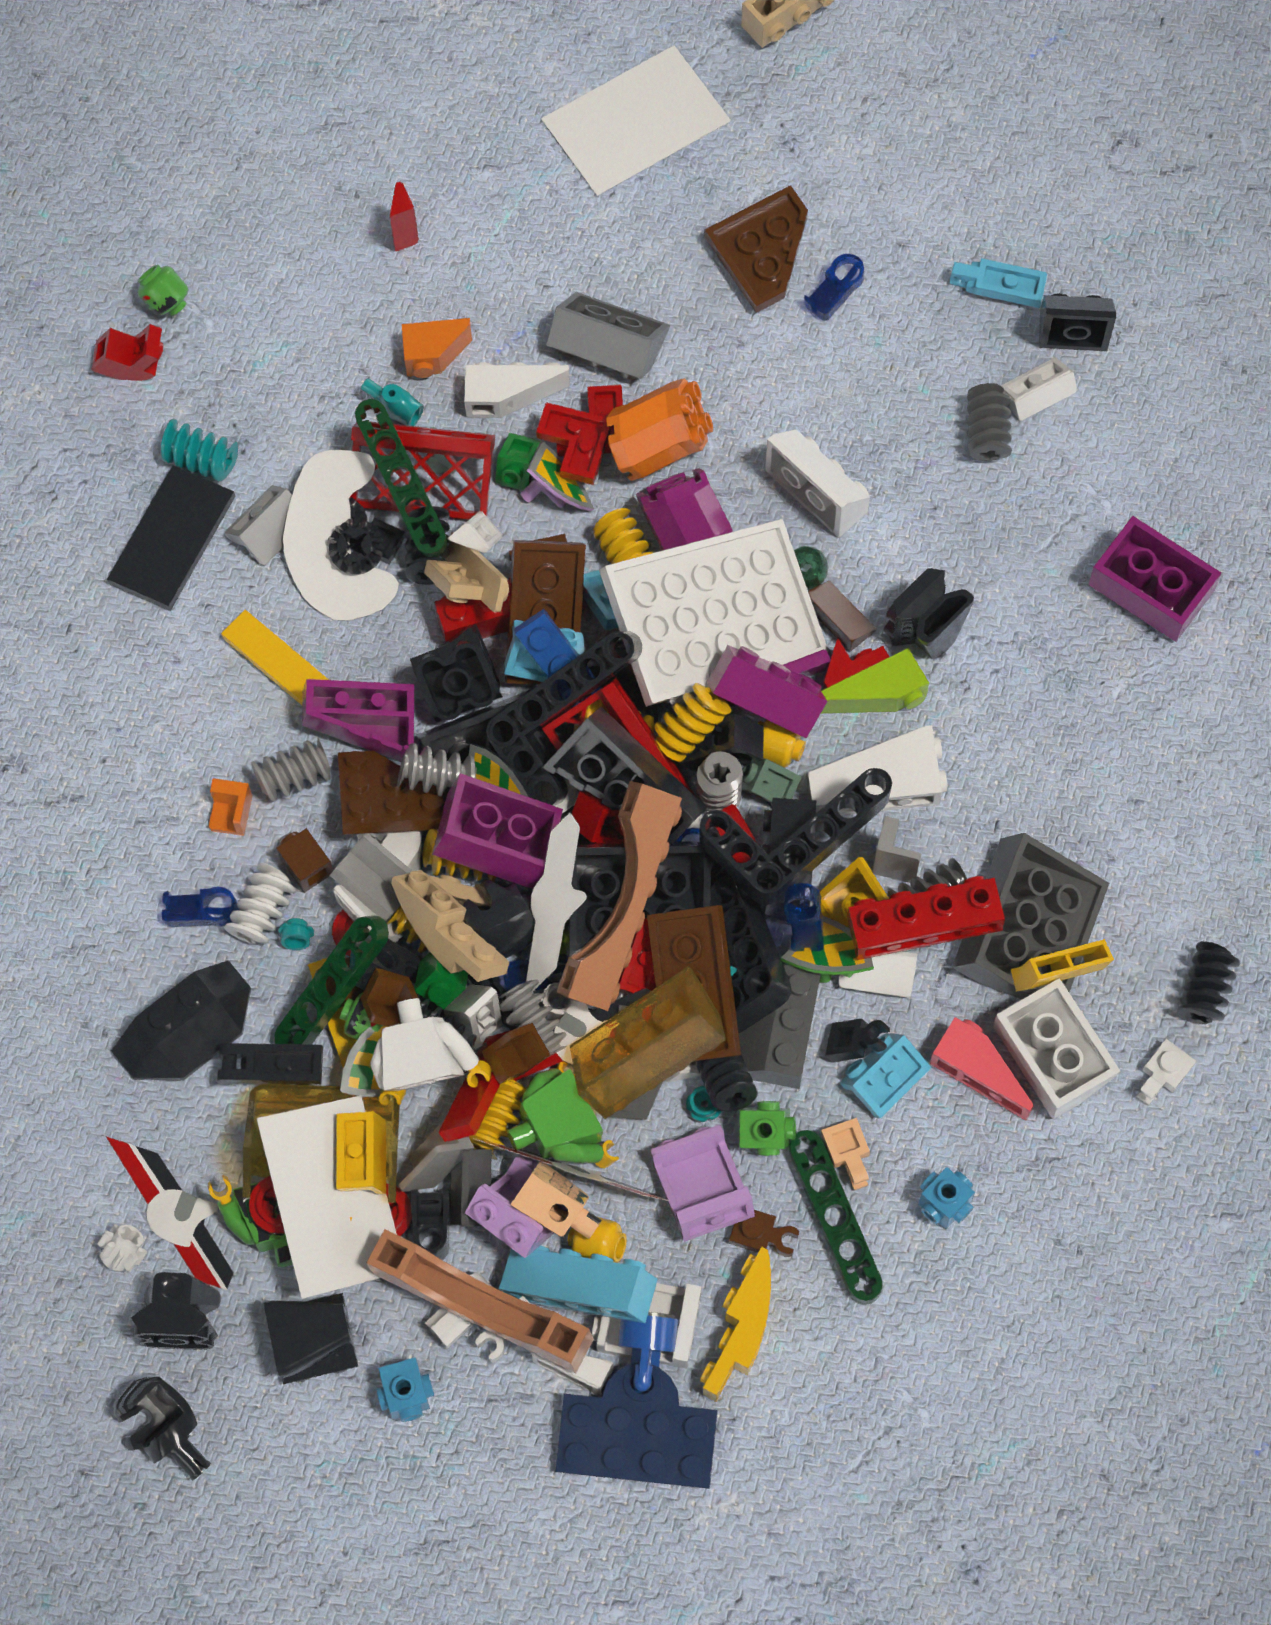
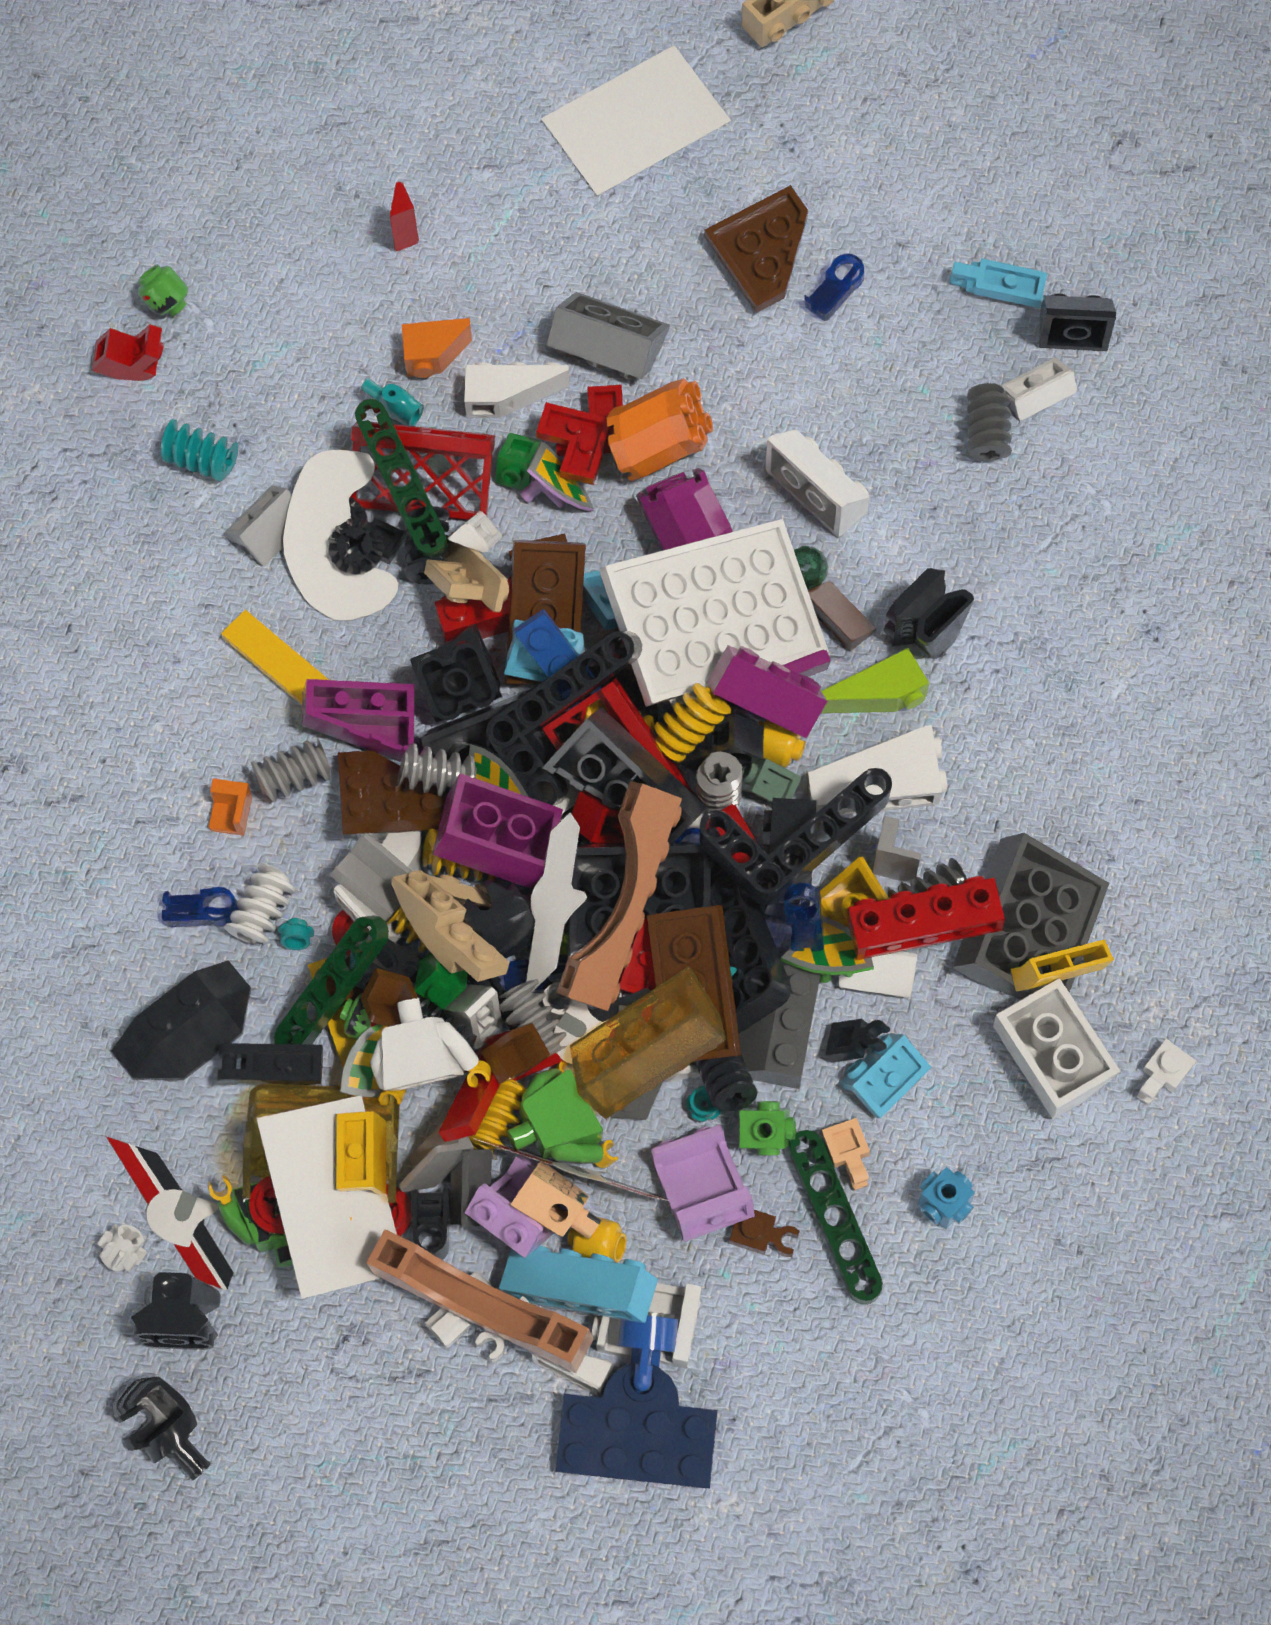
black tile [107,465,236,611] -> none
black piece [264,1293,358,1384] -> none
reddish brown brick [276,828,333,893] -> none
dark azure brick [376,1357,434,1422] -> none
yellow piece [593,508,653,564] -> none
yellow slope [700,1247,771,1402] -> none
red slope [823,639,890,690] -> none
coral slope [930,1017,1033,1120] -> none
magenta brick [1088,516,1222,642] -> none
black piece [1177,941,1240,1024] -> none

